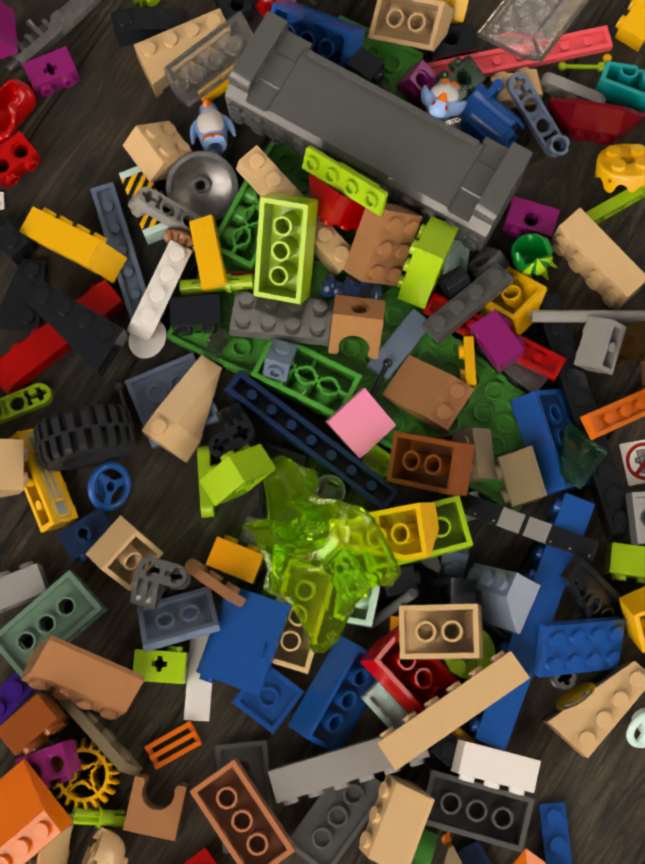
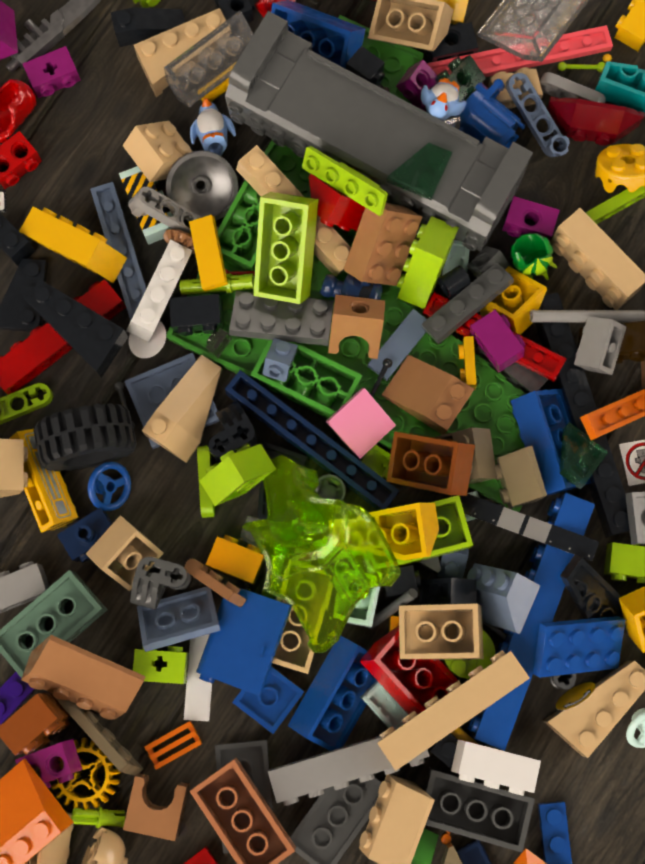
none -> clear green wing [387,143,452,201]

